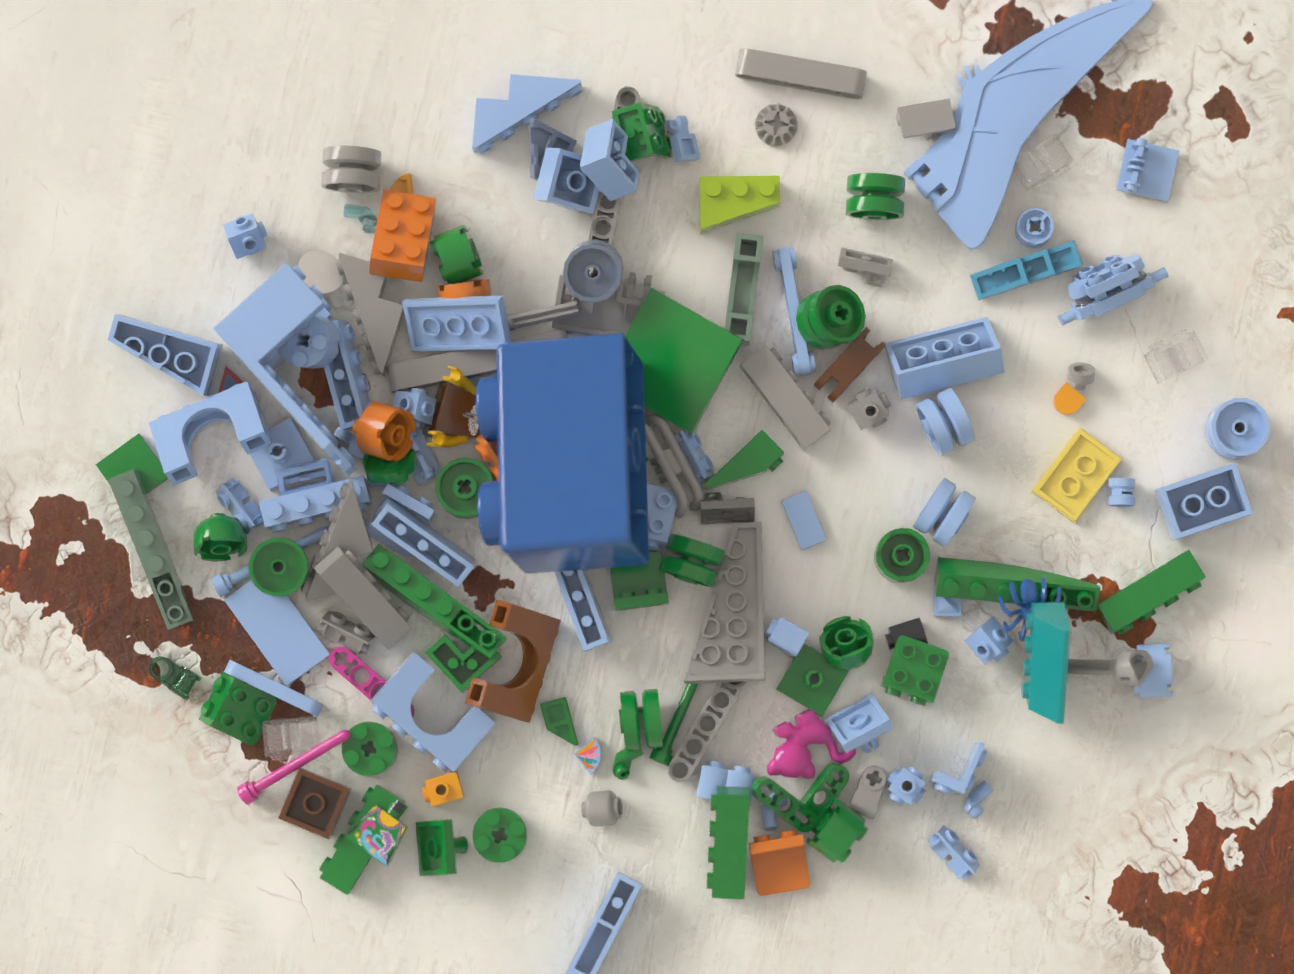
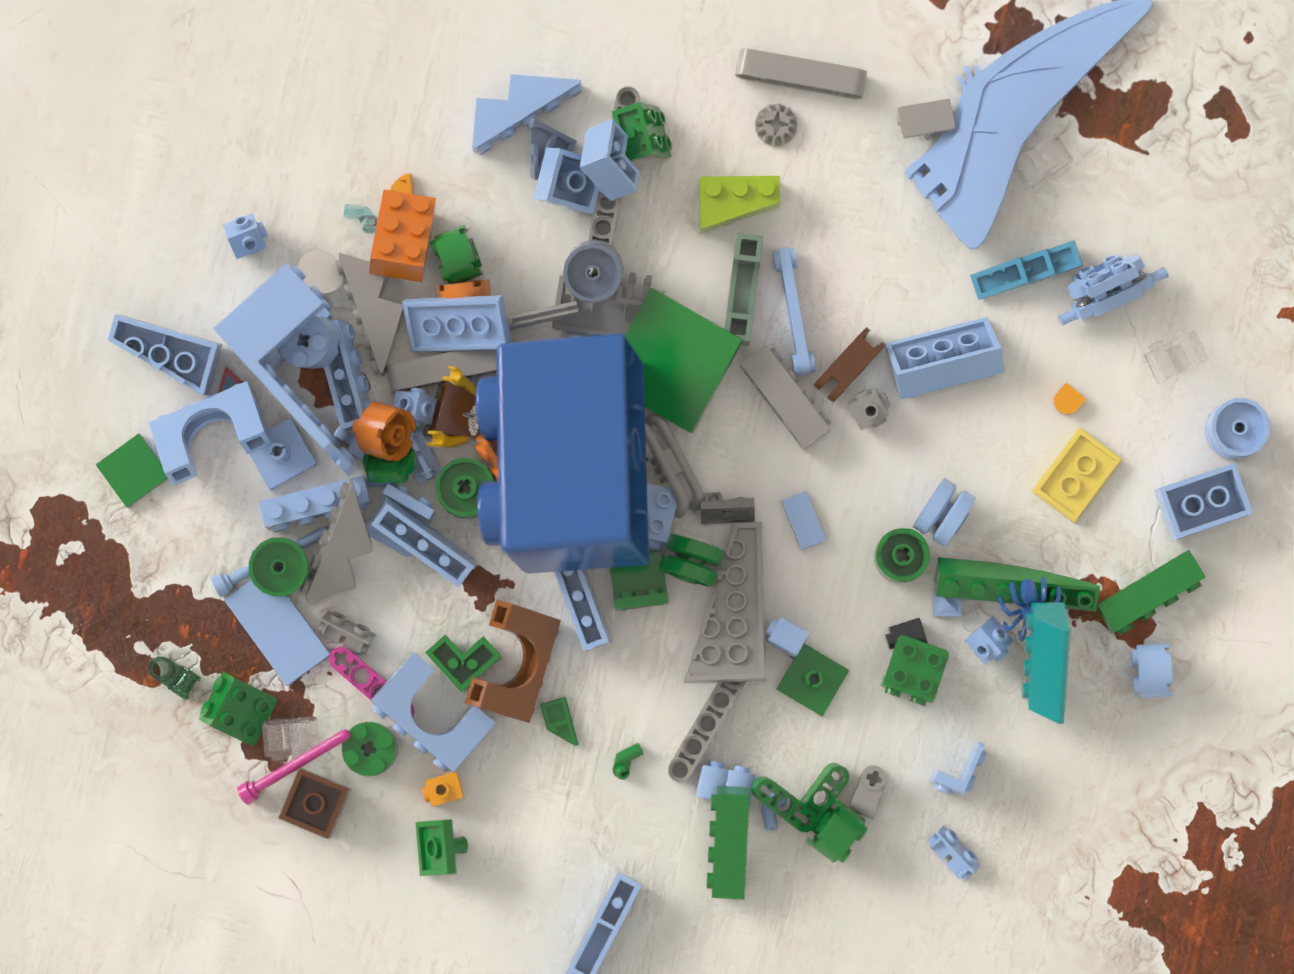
sand green slope [108,468,193,630] -> none
green cylinder [193,513,247,562] -> none
light blue hinge [216,478,264,535] -> none
light blue beam [224,660,324,717] -> none
light blue tile [275,458,333,496] -> none
light grey brick [314,547,412,650] -> none
green brick [319,785,406,895] -> none
light grey wheel [321,145,382,193] -> none
torso [345,798,408,866] -> none
green slope [362,543,507,660] -> none
green brick [472,807,527,863] -> none
tile [574,737,601,775] -> none
light grey head [581,790,623,827] -> none
green wheel [619,689,663,750] -> none
green piece [649,683,699,767] -> none
light blue plate [666,116,701,163] -> none
light blue hinge [674,430,715,483] -> none
green slope [704,430,784,491] -> none
orange bracket [748,830,810,896] -> none
dark pink animal [767,709,856,779] -> none
green wheel [796,285,866,350] -> none
green cylinder [819,616,874,670] -> none
light blue tile [825,694,894,753] -> none
light grey hinge [838,247,893,287] -> none
green wheel [846,173,905,220] -> none
light blue brick [886,766,926,806] -> none
light blue wheel [916,388,975,457] -> none
light blue arm [964,781,993,818] -> none
light blue wheel [1015,208,1054,248] -> none
light grey piece [1067,649,1153,687] -> none
light grey tile [1068,363,1095,390] -> none
light blue wheel [1108,478,1135,507] -> none
light blue hinge [1116,138,1179,202] -> none

